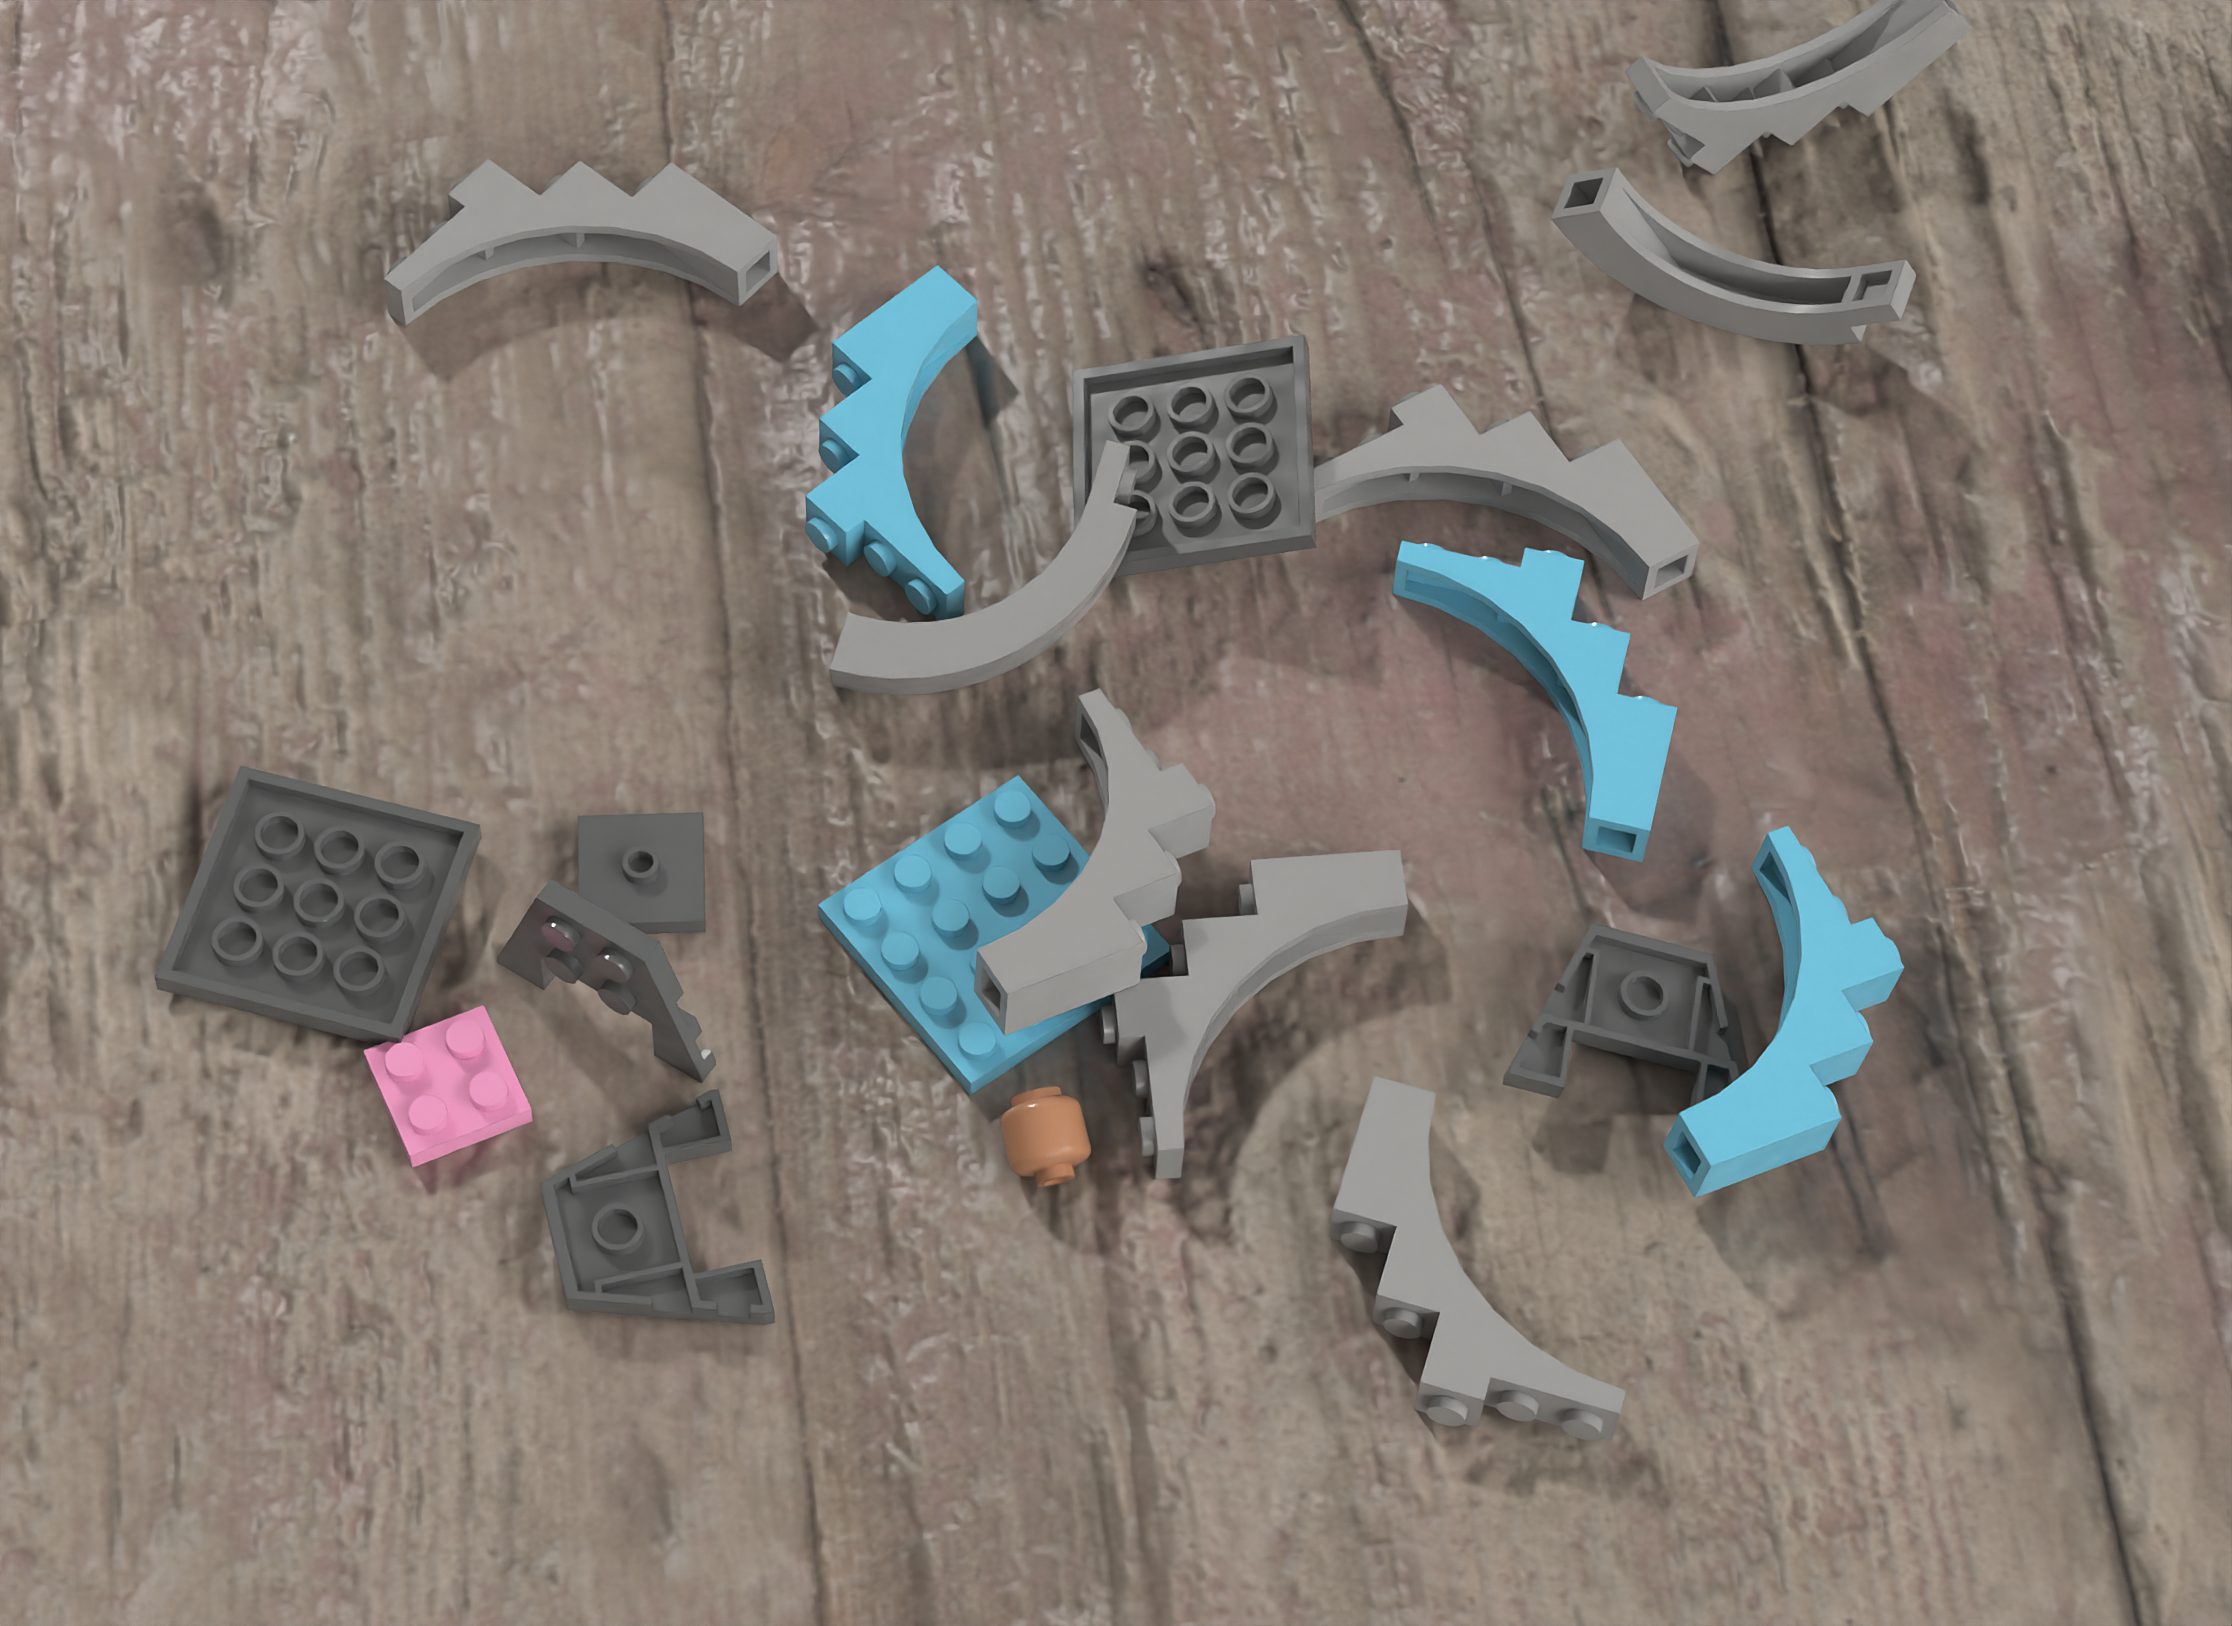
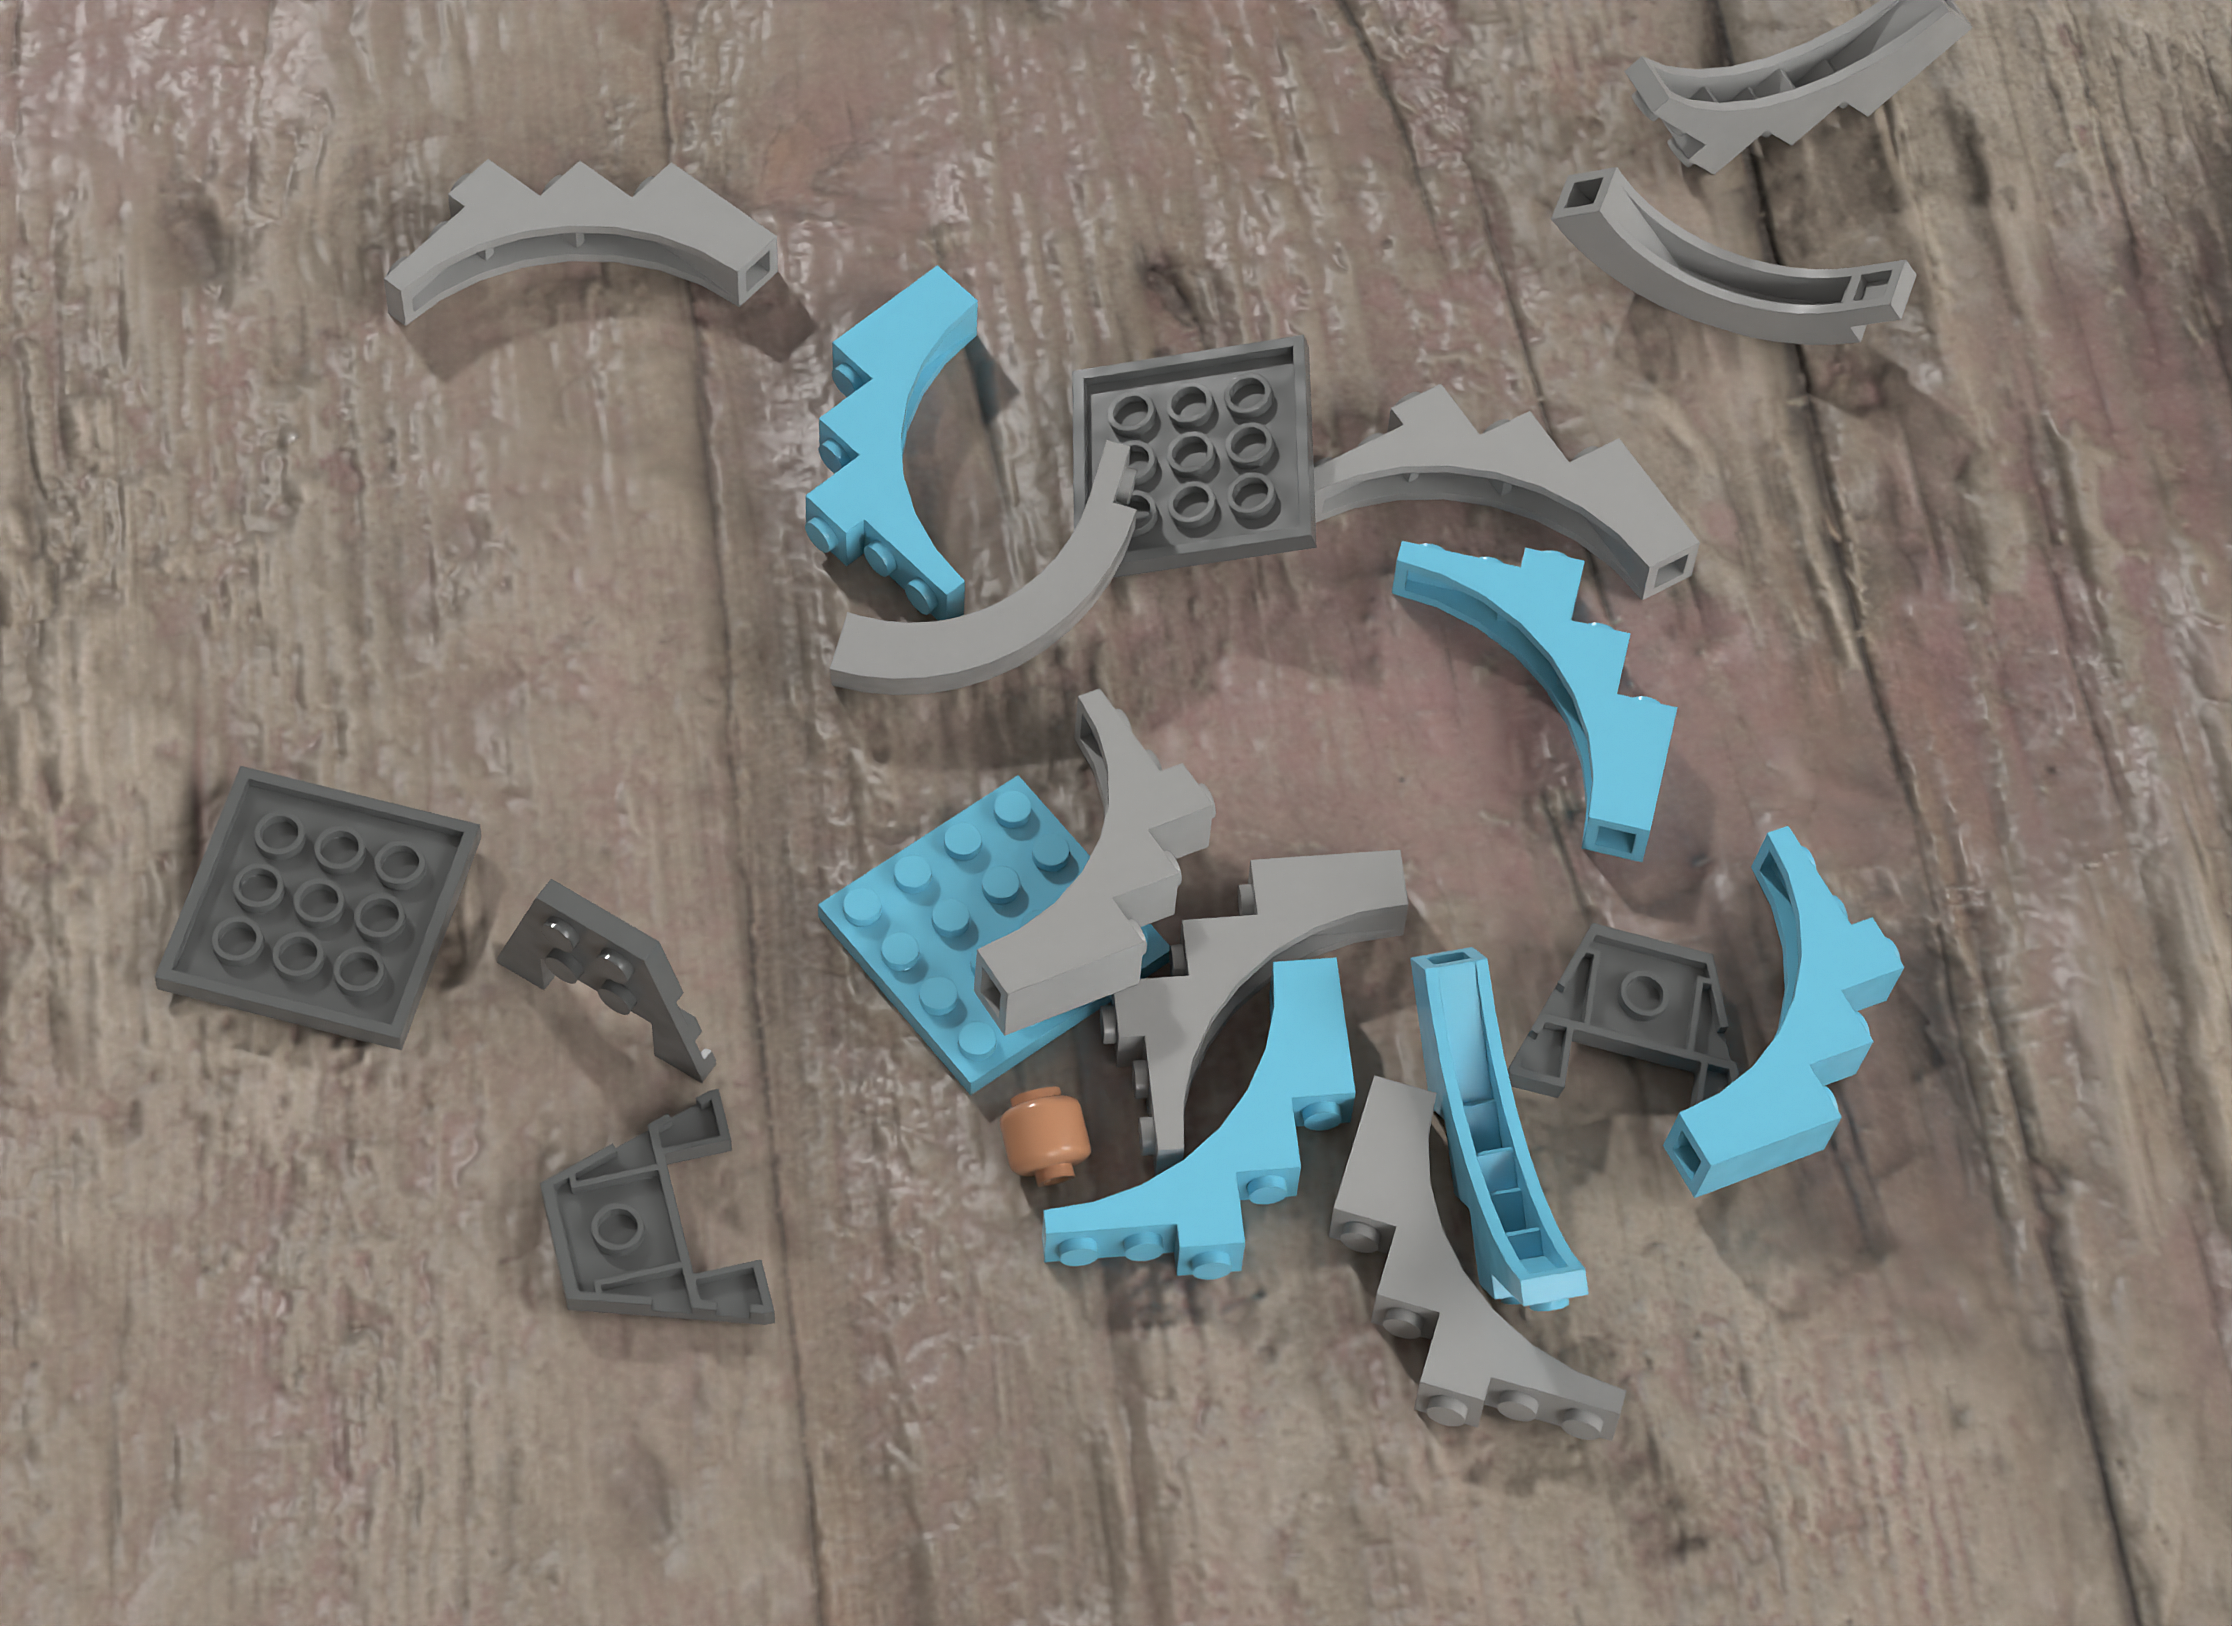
bright pink plate [363,1005,533,1168] -> none
dark grey plate [578,812,706,934] -> none
none -> medium azure arch [1042,957,1356,1280]
none -> medium azure arch [1410,947,1589,1311]

